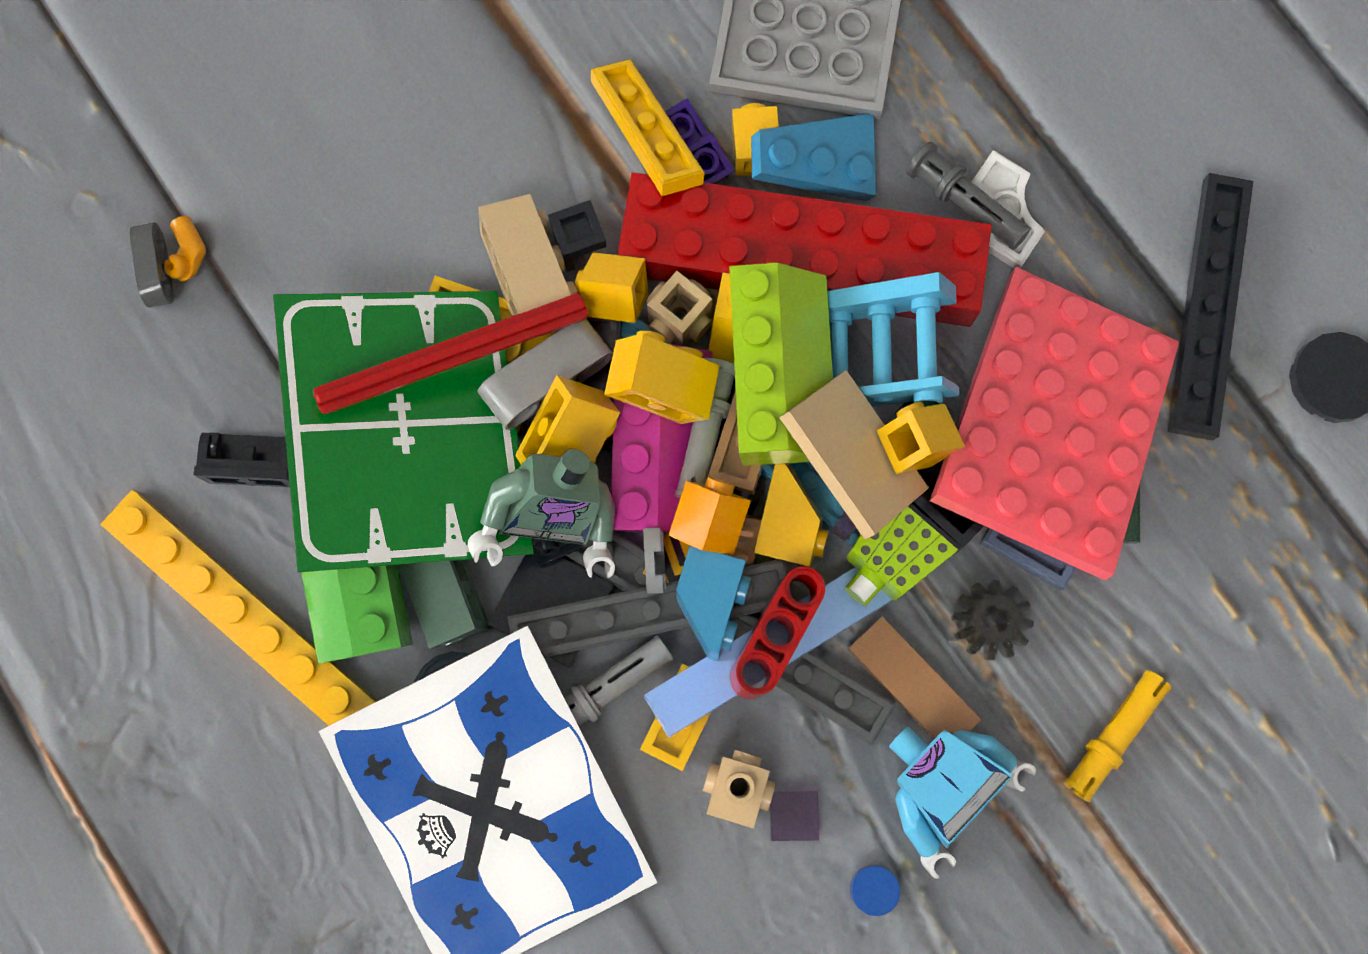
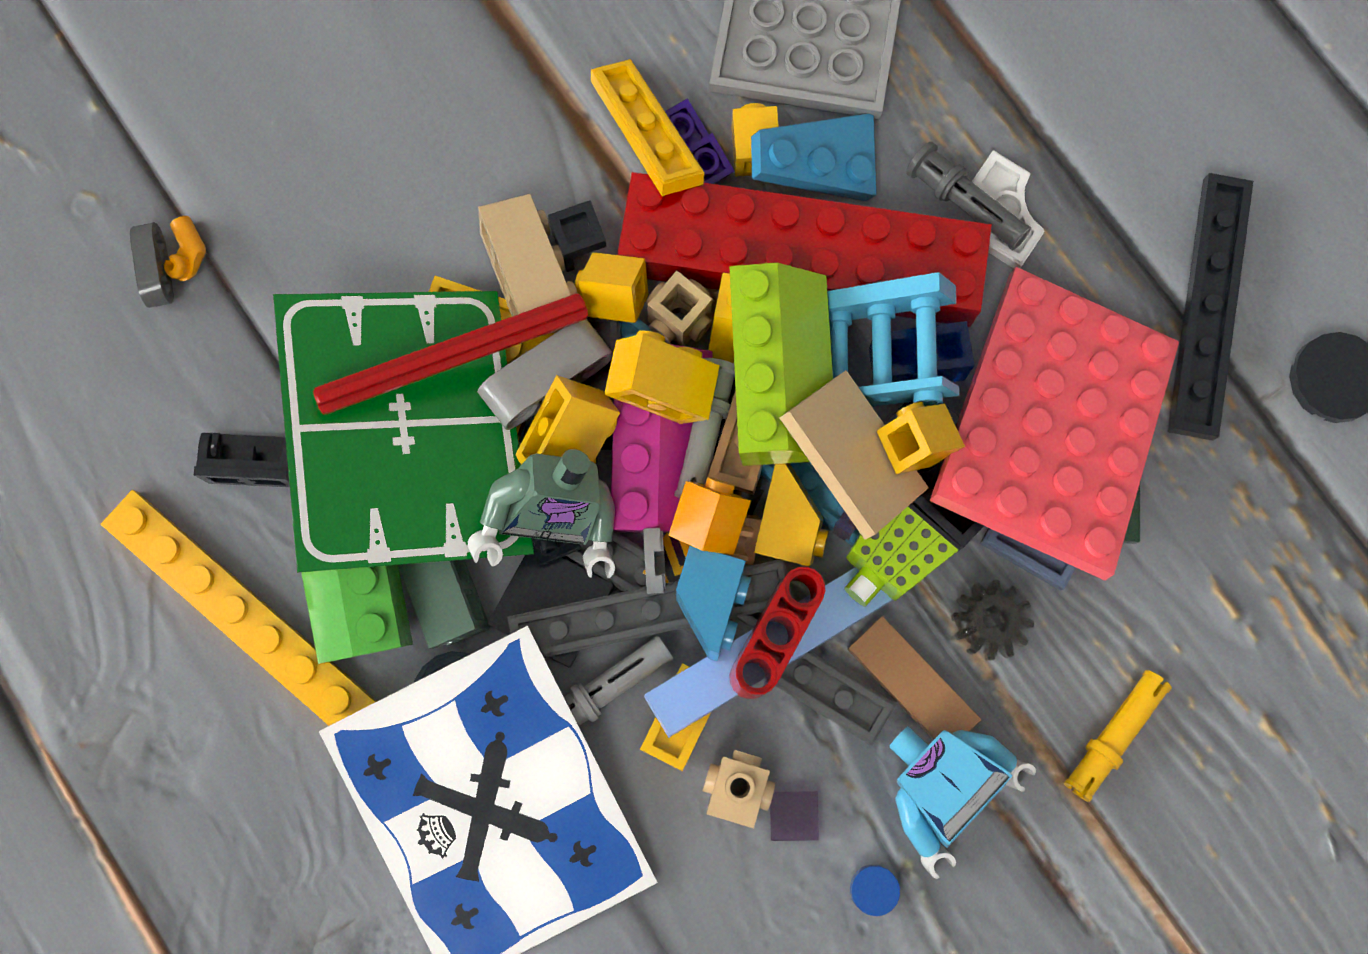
none -> clear blue brick [868,321,975,382]

